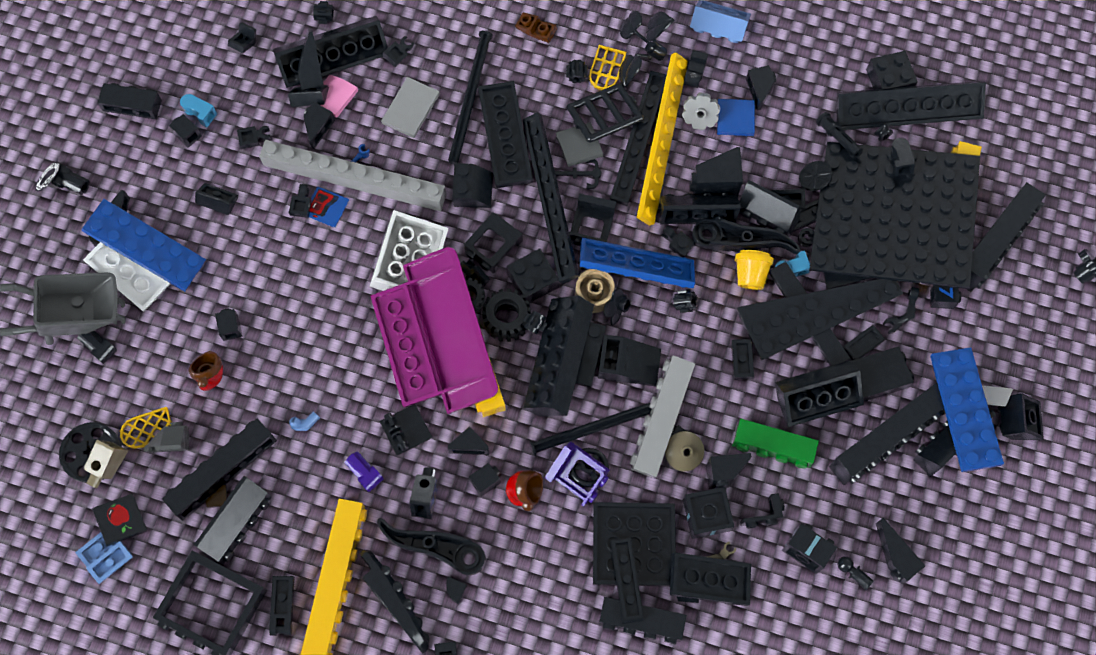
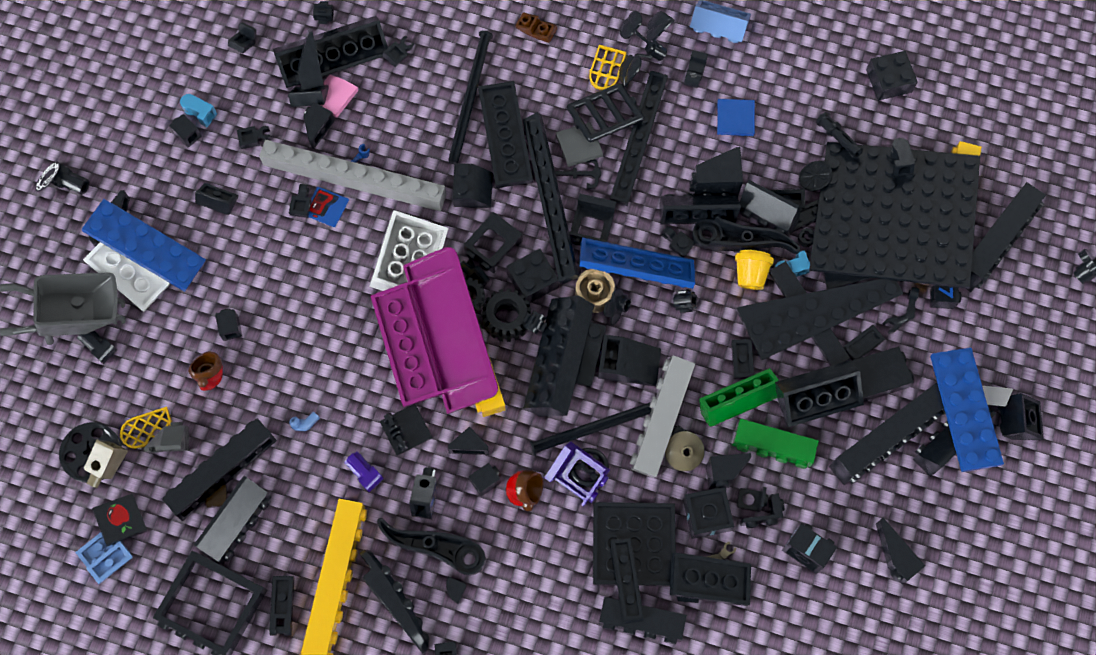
black brick [97,83,162,120] -> none
light grey tile [381,77,440,138] -> none
black gear [566,59,588,83] -> none
yellow plate [636,52,688,225] -> none
light grey plant [682,92,720,130] -> none
black slope [746,65,776,110] -> none
black plate [836,81,986,130] -> none
black pin [837,556,874,591] -> none
black bush [874,124,893,142] -> none
none -> green brick [699,368,779,427]
none -> black bracket [737,487,768,512]

